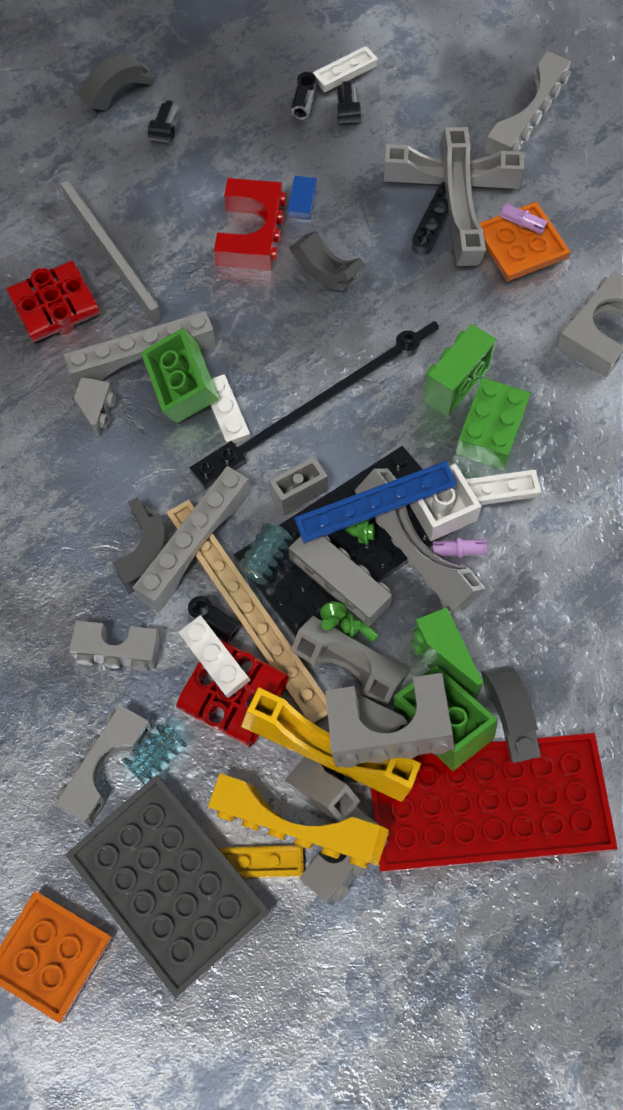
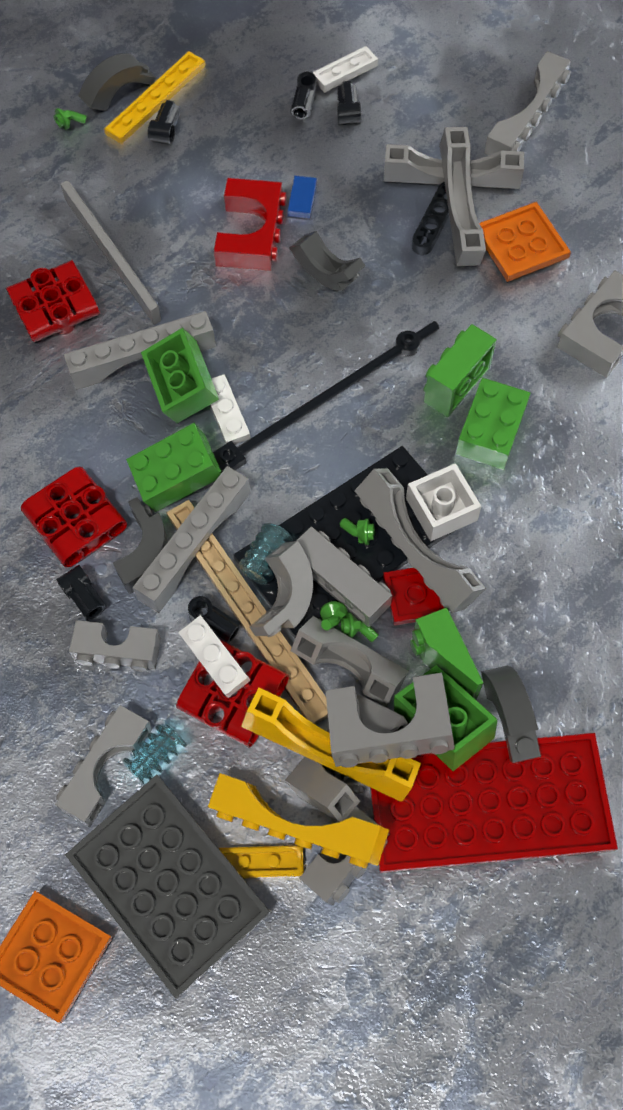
light grey slope [74,377,116,438] -> none
light grey brick [269,457,328,515] -> none
blue tile [294,461,457,544] -> none
lavender pin [433,537,487,559] -> none
white plate [465,469,541,505] -> none
lavender axle [500,204,548,235] -> none
none -> red connector [21,467,128,568]
none -> bright green plate [54,108,87,130]
none -> black piece [56,565,106,620]
none -> yellow tile [104,51,206,144]
none -> bright green brick [126,423,222,512]
none -> light grey arch [249,541,313,637]
none -> red plate [383,568,444,626]

